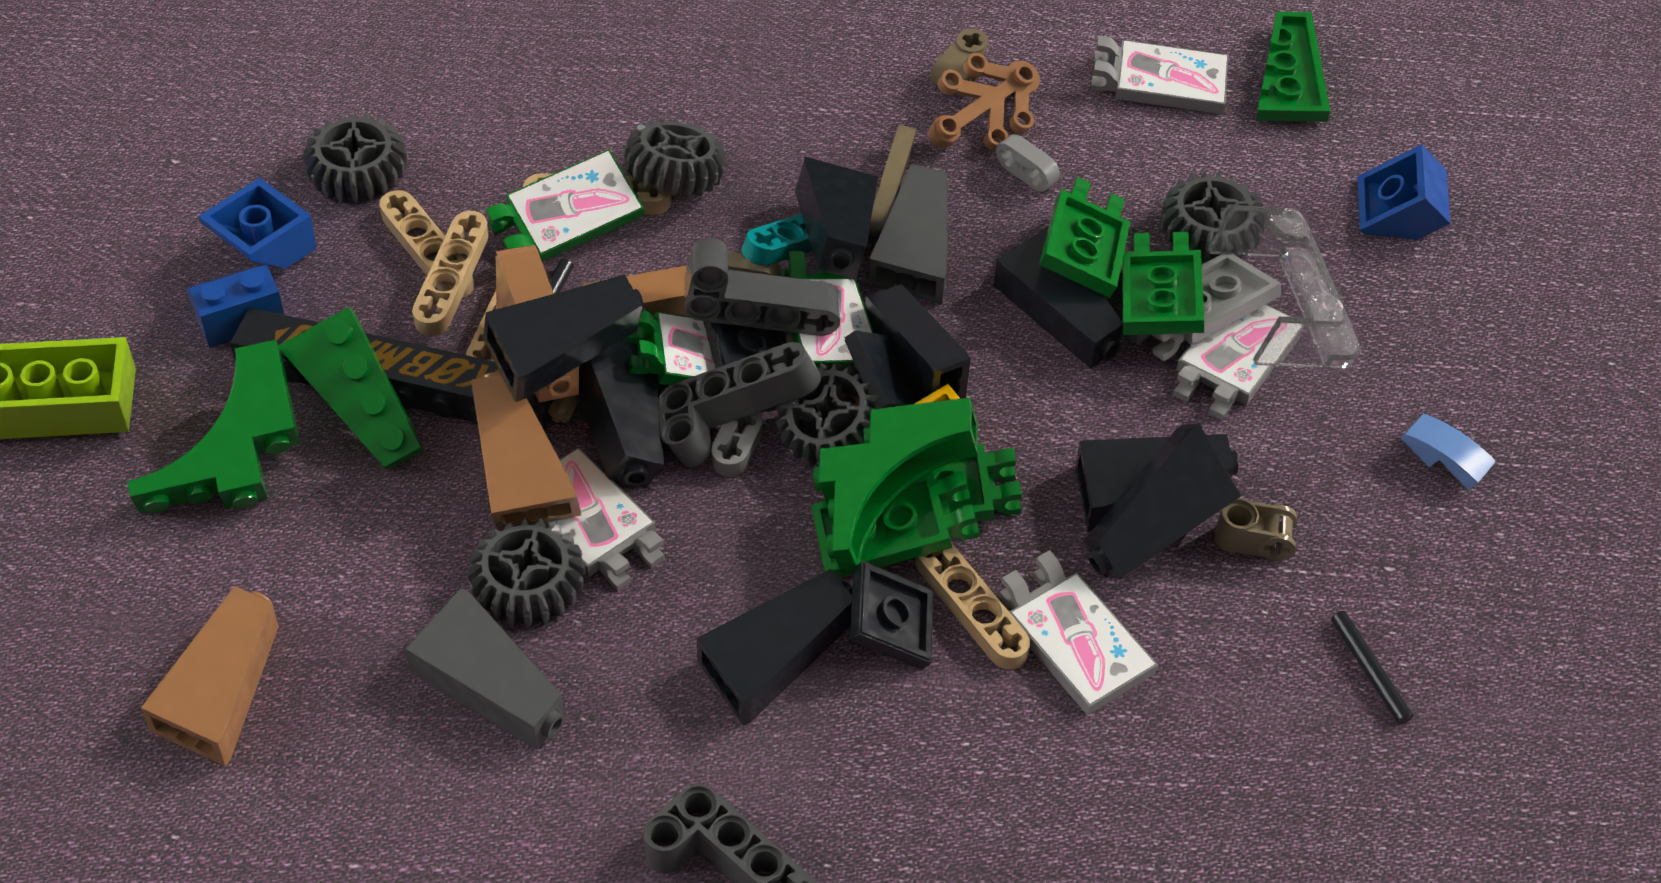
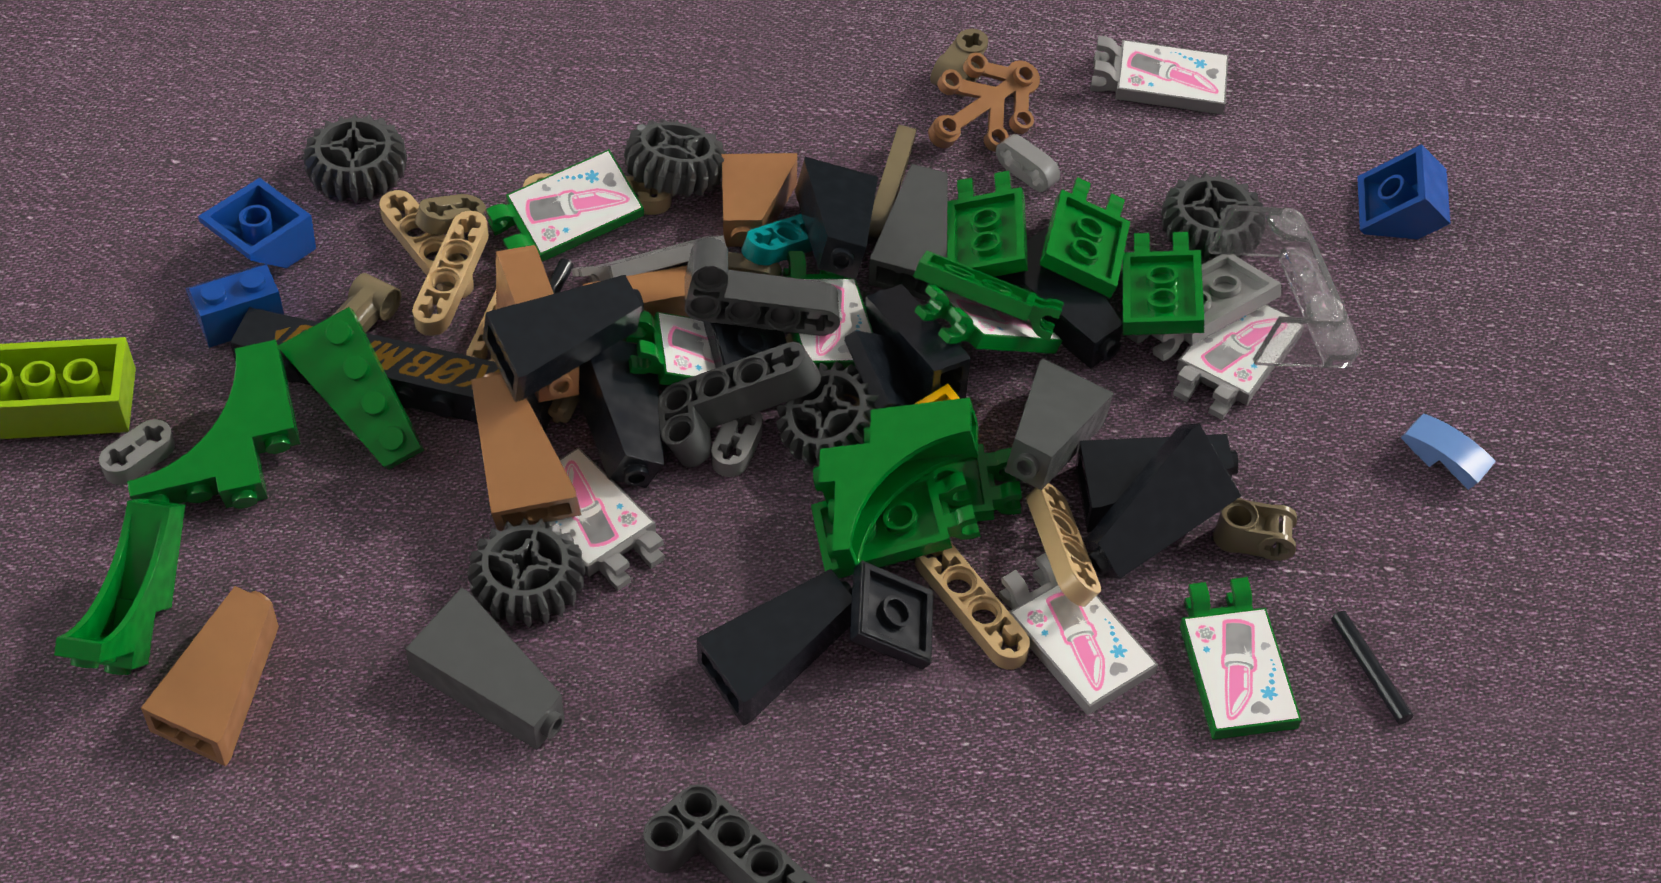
green wing [1255,11,1330,122] -> none
none -> green arch [54,498,185,675]
none -> light grey beam [99,419,175,485]
none -> dark tan piece [332,273,402,333]
none -> dark tan beam [415,194,486,235]
none -> light grey tile [571,235,726,283]
none -> medium nougat slope [722,153,797,247]
none -> green tile [913,250,1064,341]
none -> green tile [914,284,1063,354]
none -> green tile [947,170,1028,277]
none -> dark grey slope [1005,359,1114,490]
none -> tan beam [1026,483,1101,607]
none -> tile [1180,577,1301,740]

